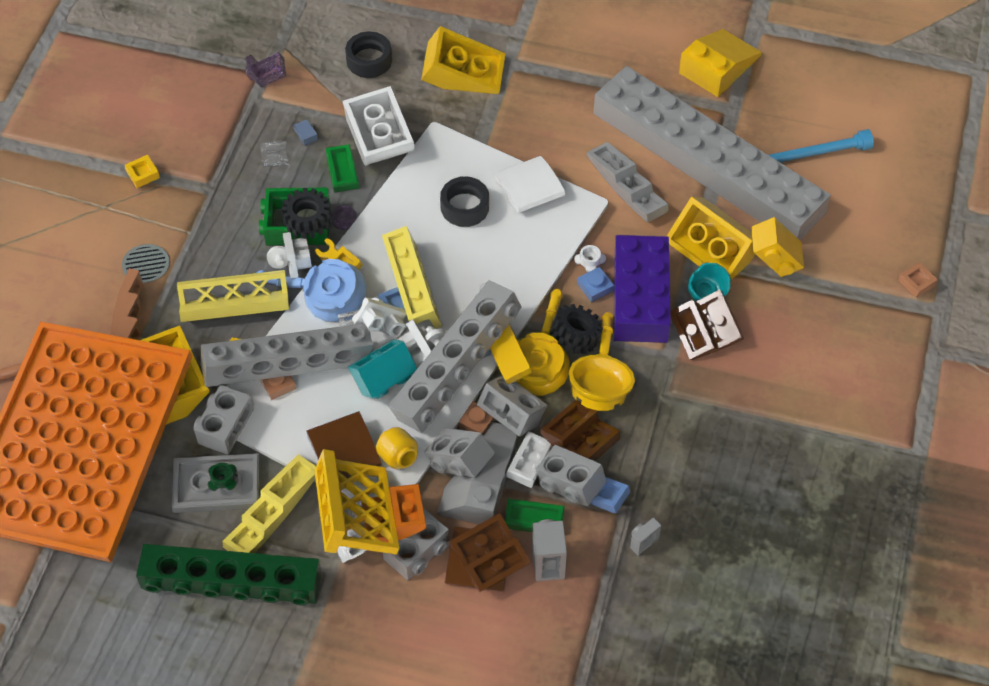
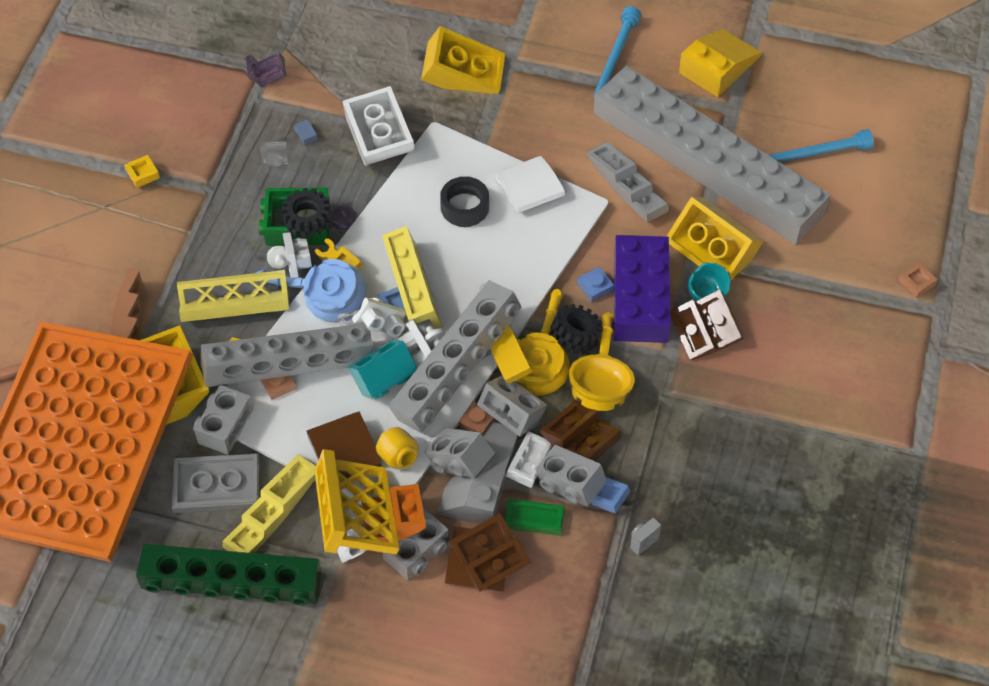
light grey sticker [122,244,169,283] -> none
dark green plate [208,462,237,491] -> none
green tile [325,144,359,193] -> none
black tyre [345,31,392,78] -> none
light grey brick [532,519,567,581] -> none
white plate [574,245,606,272] -> none
yellow brick [752,217,804,277] -> none
none -> dark azure piece [594,6,642,98]

